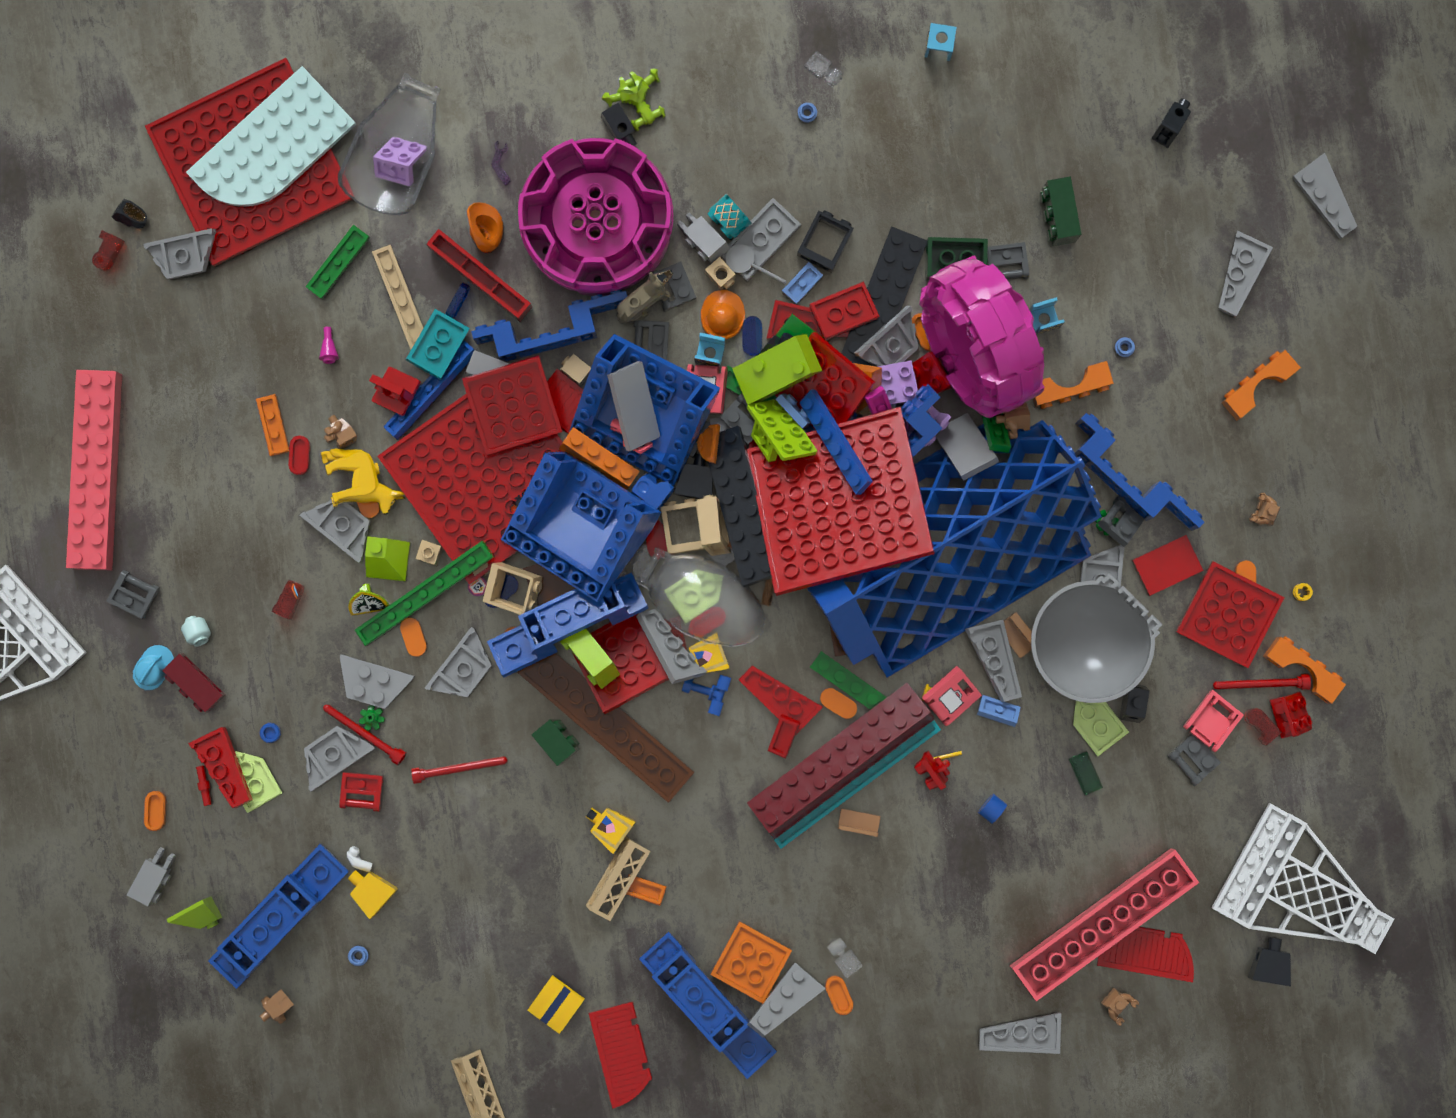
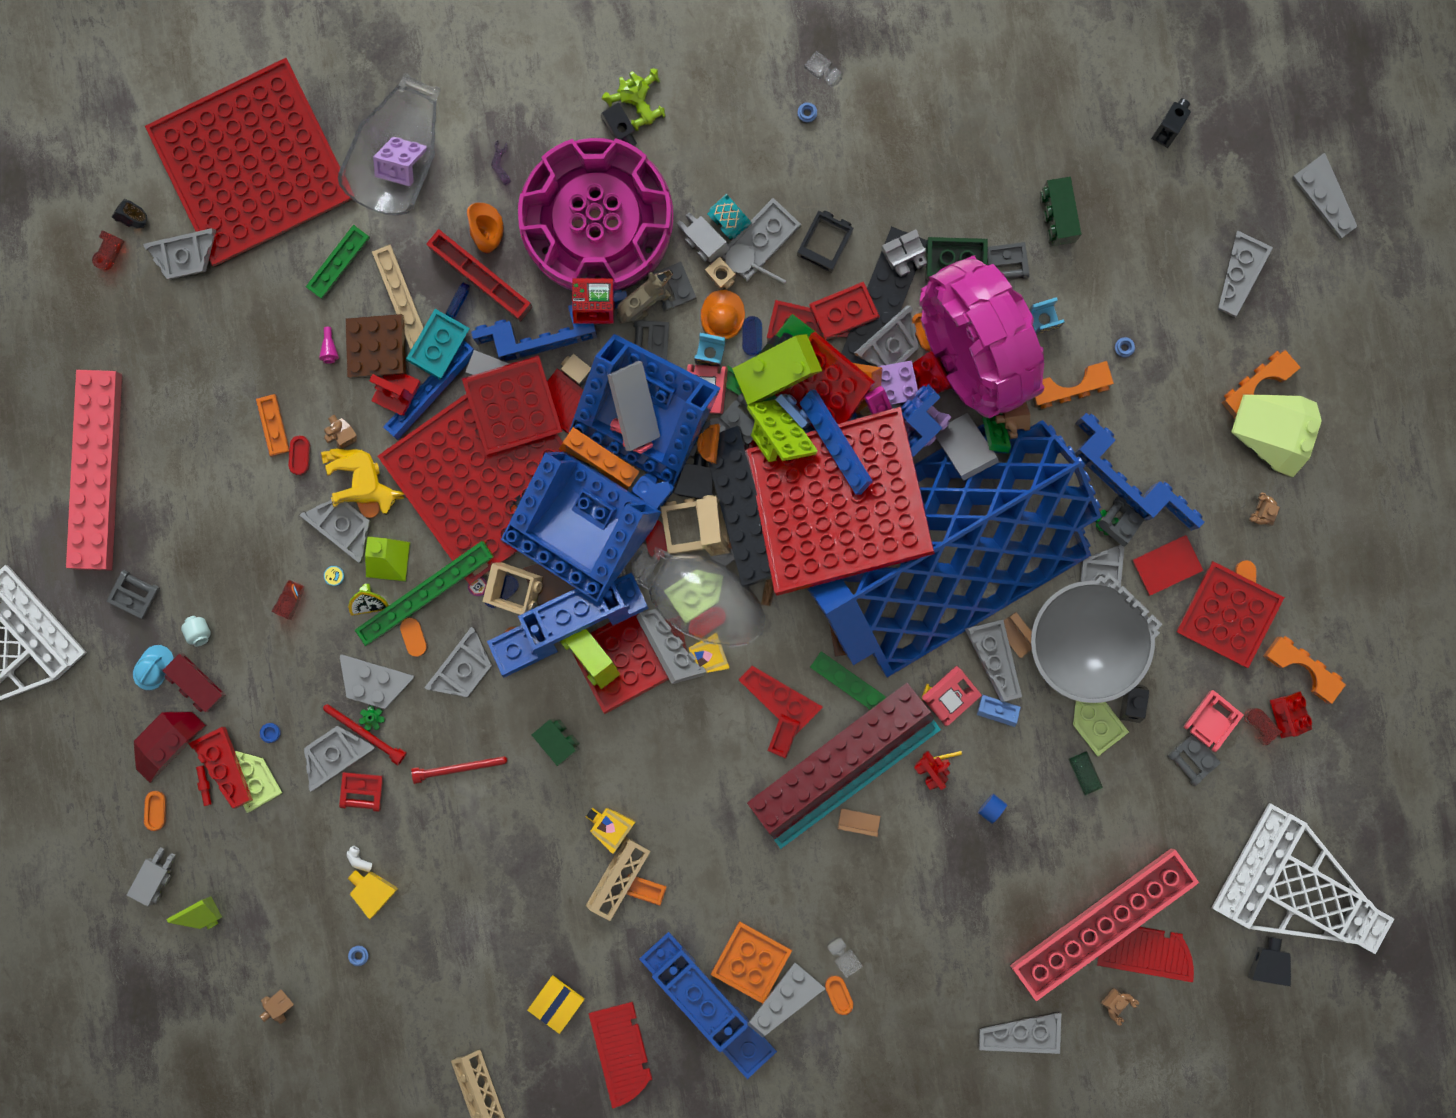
light aqua plate [186,66,357,206] -> none
blue bracket [208,844,350,989] -> none
tan brick [416,540,443,566] -> none
reddish brown plate [517,653,694,803] -> none
blue bar [682,674,731,716] -> none
medium blue plate [782,262,823,305] -> none
orange tile [820,688,857,719] -> none
medium azure piece [924,23,957,61] -> none
red piece [1213,674,1311,690] -> none
yellow bush [1293,583,1313,601] -> none
none -> dark red wedge [134,712,207,783]
none -> tile [324,566,345,586]
none -> reddish brown plate [346,314,406,378]
none -> red slope [572,278,614,324]
none -> light grey hips [881,229,927,277]
none -> yellowish green wedge [1231,395,1322,477]

